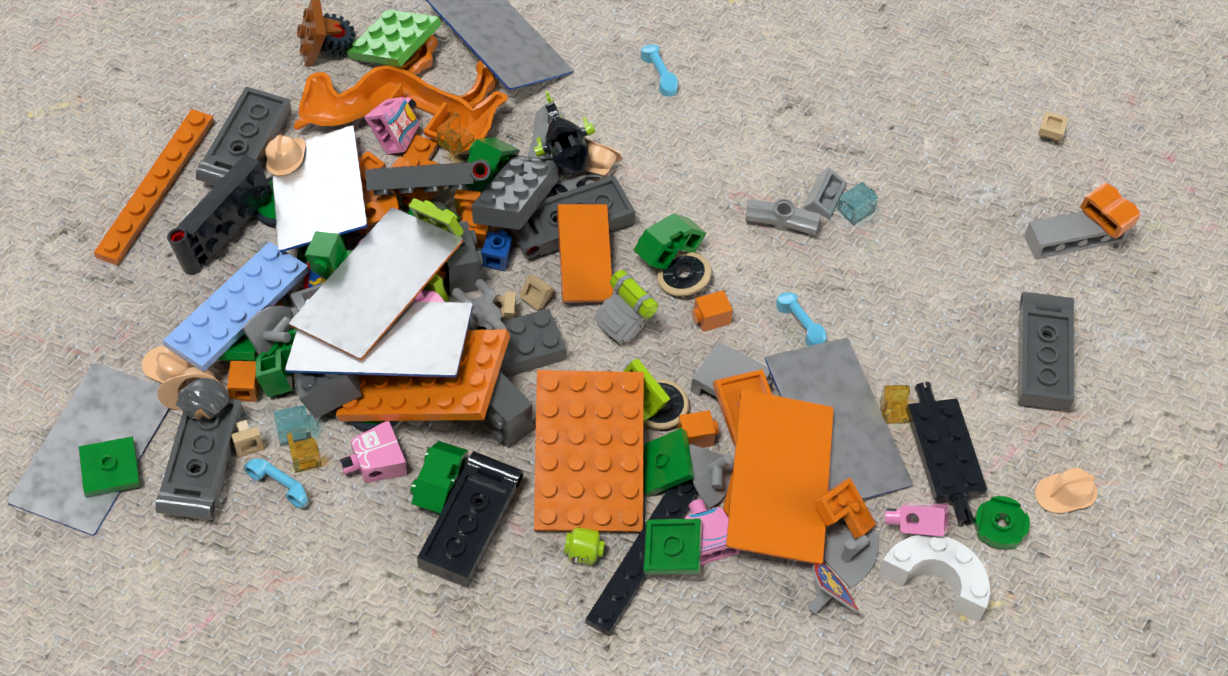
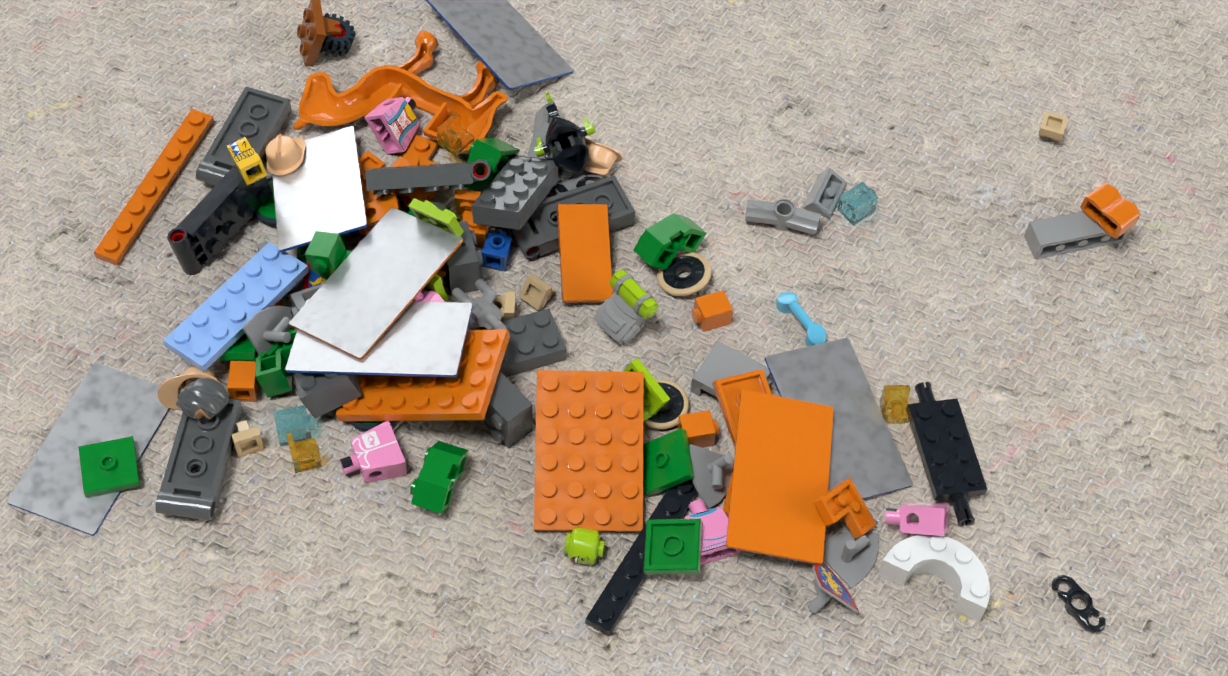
light nougat piece [142,346,193,383] -> none
medium azure bar [243,458,308,509] -> none
bright green plate [346,9,442,67] -> none
black hinge [417,451,524,587] -> none
medium azure bar [641,44,678,97] -> none
green plate [974,496,1030,549] -> none
dark grey hinge [1018,292,1074,411] -> none
light nougat piece [1035,468,1098,514] -> none
none -> yellow leg [227,137,268,186]
none -> black piece [1052,575,1106,633]

